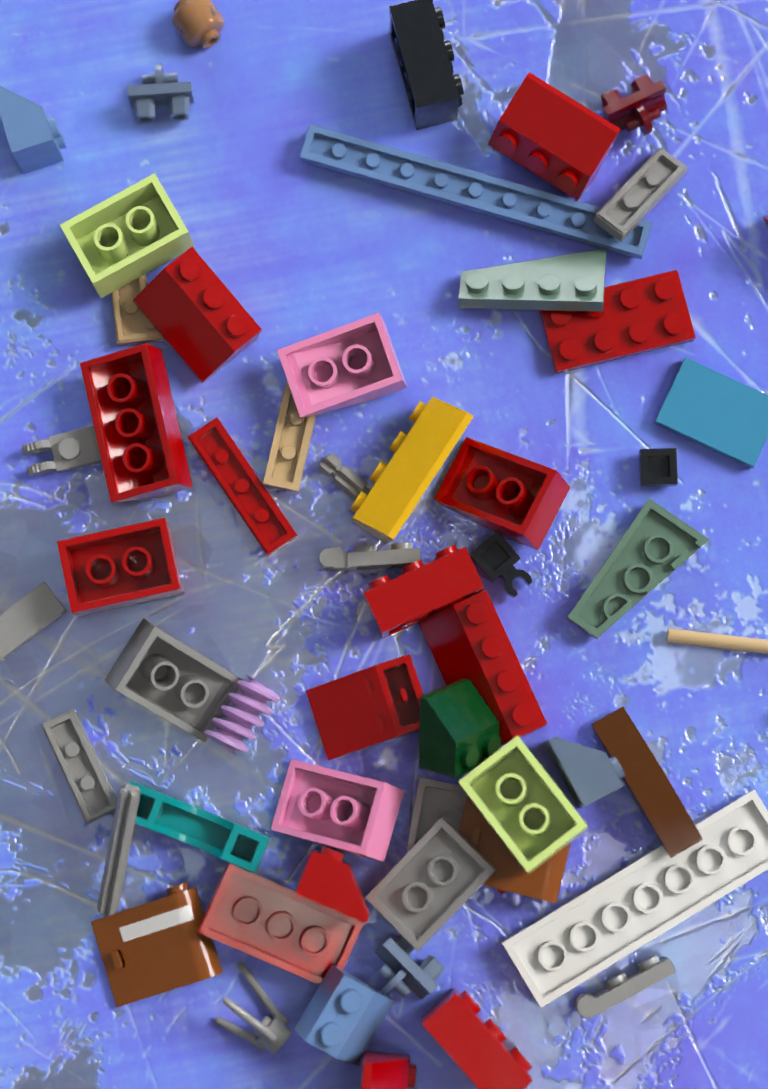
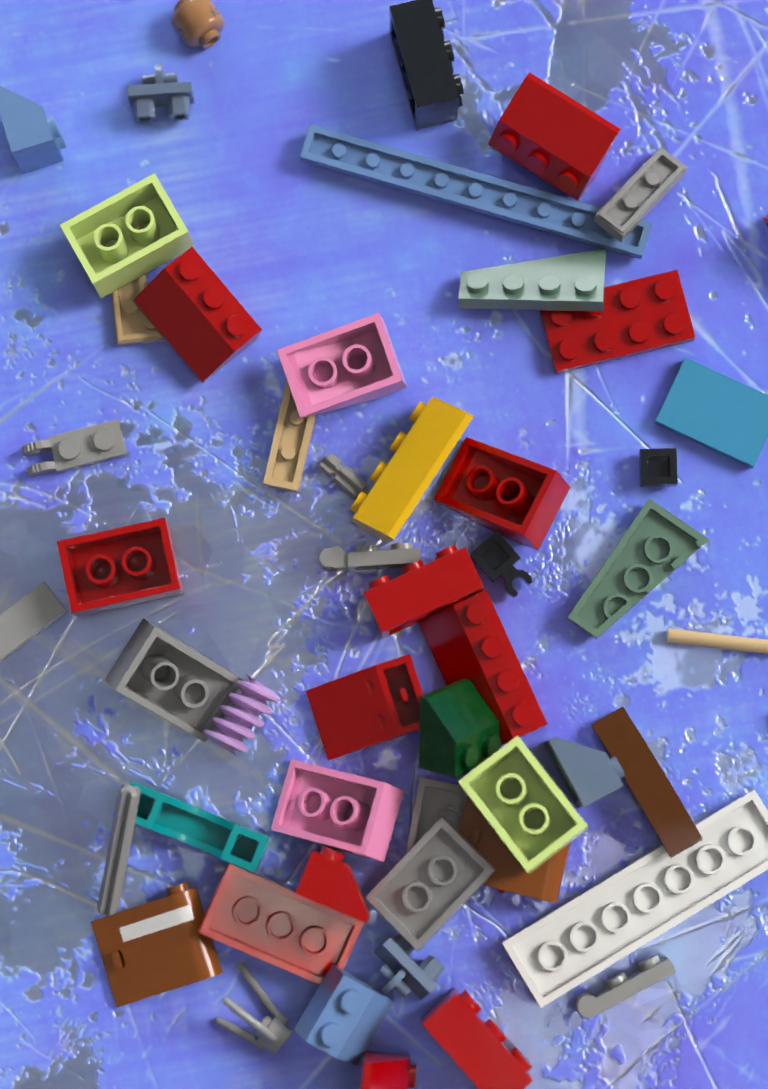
light grey tile [41,709,117,824] -> none
red slope [80,343,193,503] -> none
red tile [187,417,298,556] -> none
dark red hips [601,75,667,135] -> none

